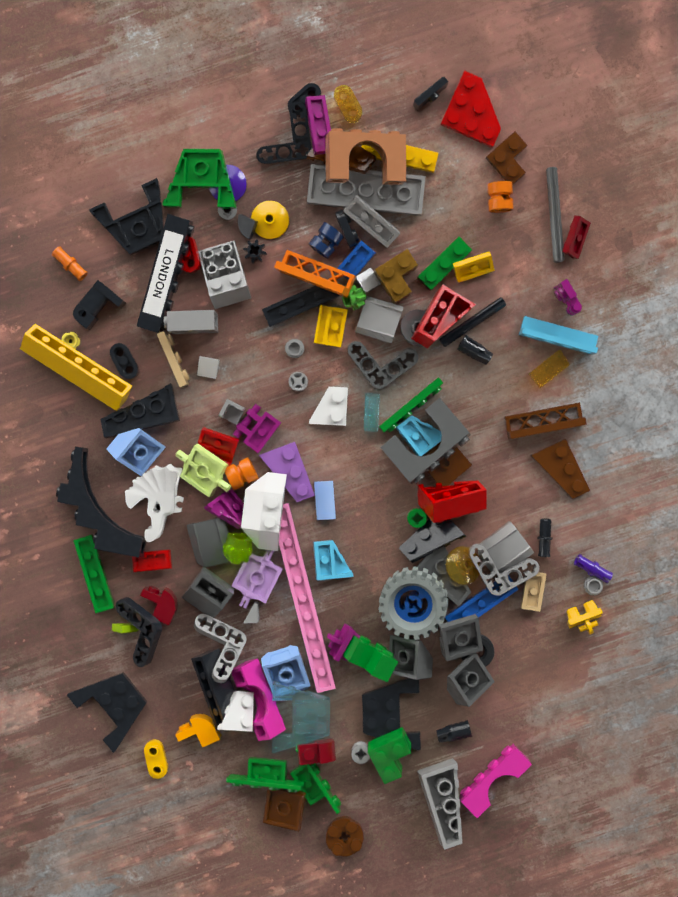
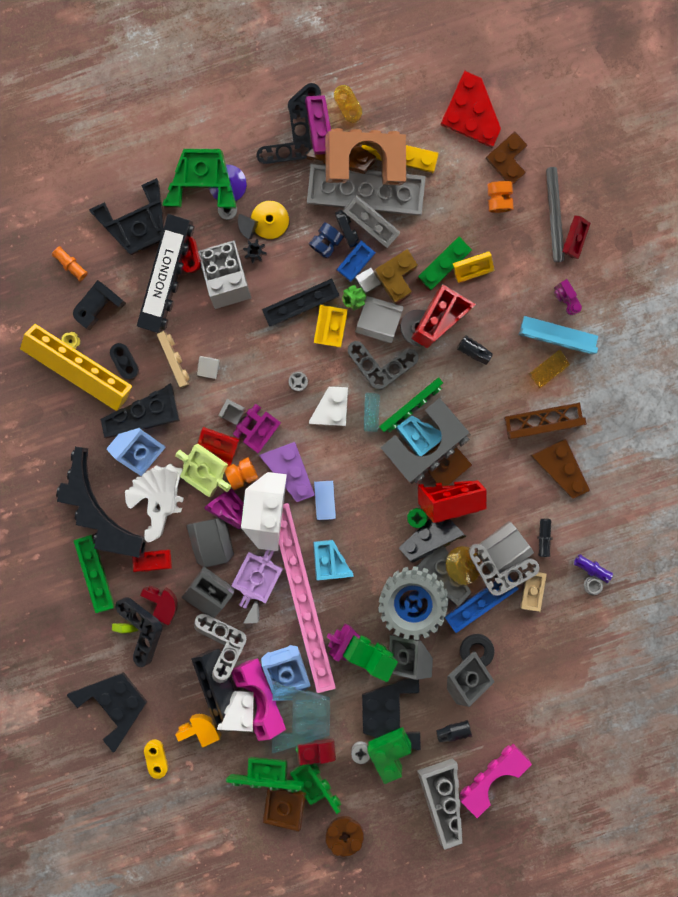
light grey brick [164,310,218,334] -> none
clear neon green brick [223,533,252,564] -> none
orange fence [274,250,356,298] -> none
light grey plate [285,339,304,358] -> none
black plate [413,77,448,111] -> none
black axle [439,297,506,347] -> none
dark grey plate [439,614,483,661] -> none
yellow hips [566,600,603,635] -> none

